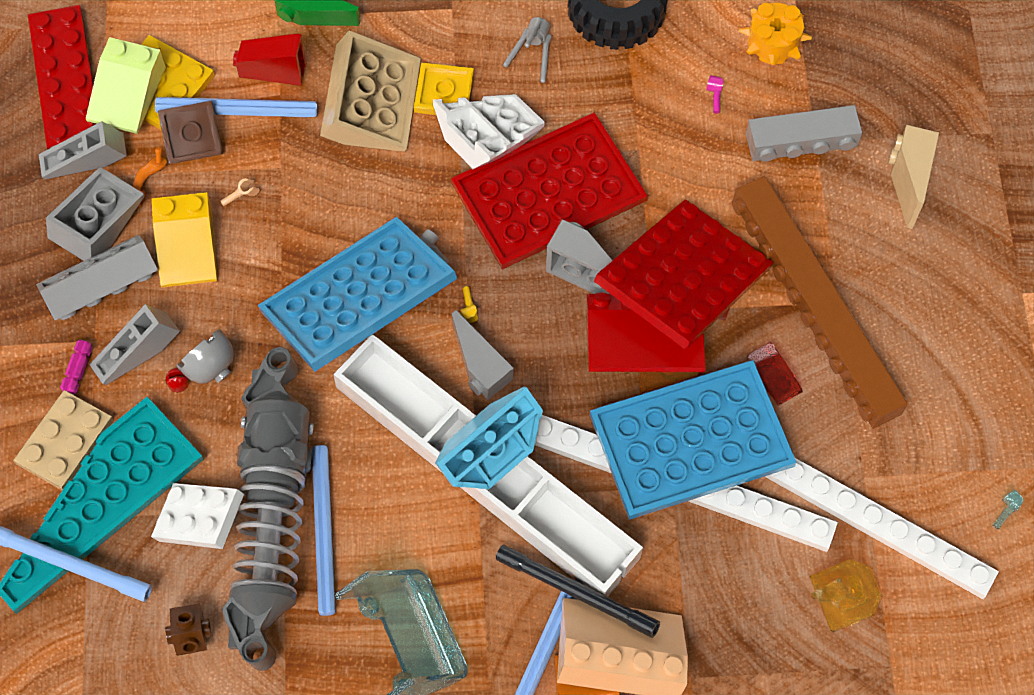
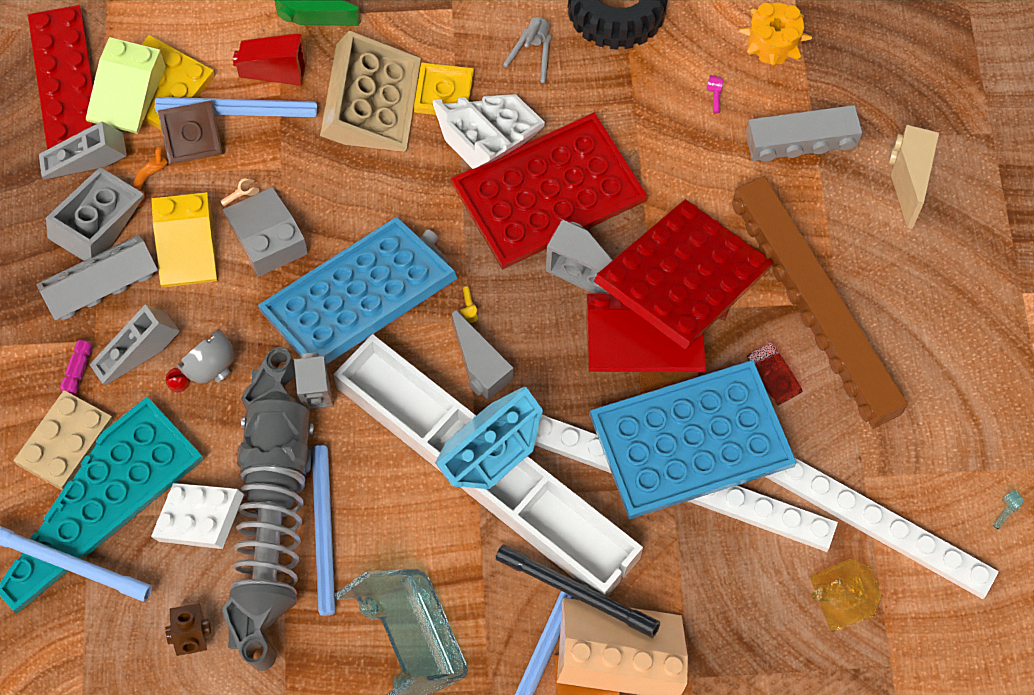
none -> light grey slope [223,187,308,277]
none -> light grey slope [294,353,333,410]

